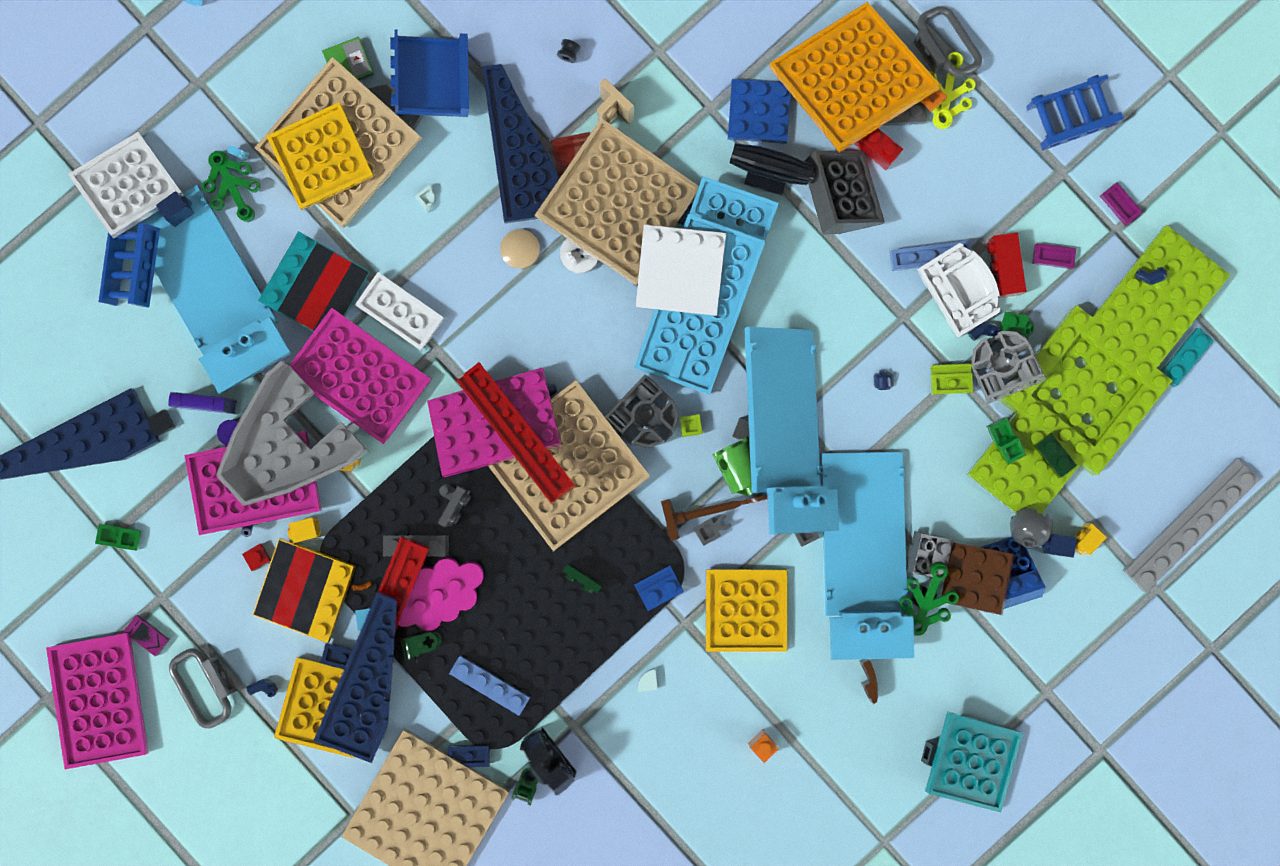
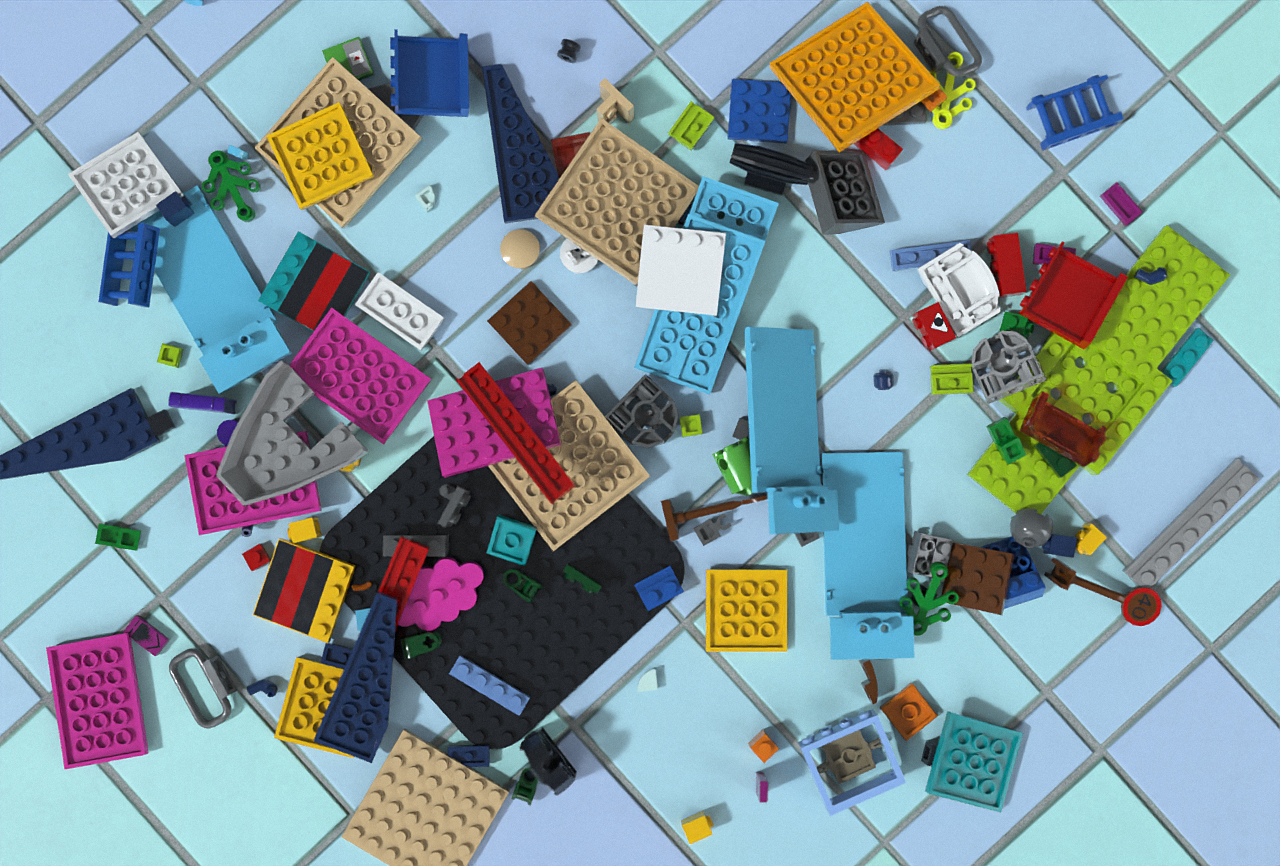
dark blue arm [968,322,1000,341] -> none
none -> lime tile [157,343,184,368]
none -> reddish brown plate [487,281,572,365]
none -> teal tile [487,515,537,566]
none -> dark green piece [503,568,543,603]
none -> lime plate [668,101,715,151]
none -> yellow brick [681,811,714,844]
none -> magenta tile [756,772,768,803]
none -> light blue window [798,710,906,816]
none -> dark tan plate [816,730,882,784]
none -> orange tile [880,683,938,741]
none -> red brick [912,302,956,351]
none -> red panel [1019,241,1128,349]
none -> clear red panel [1019,391,1107,467]
none -> reddish brown piece [1044,557,1162,626]

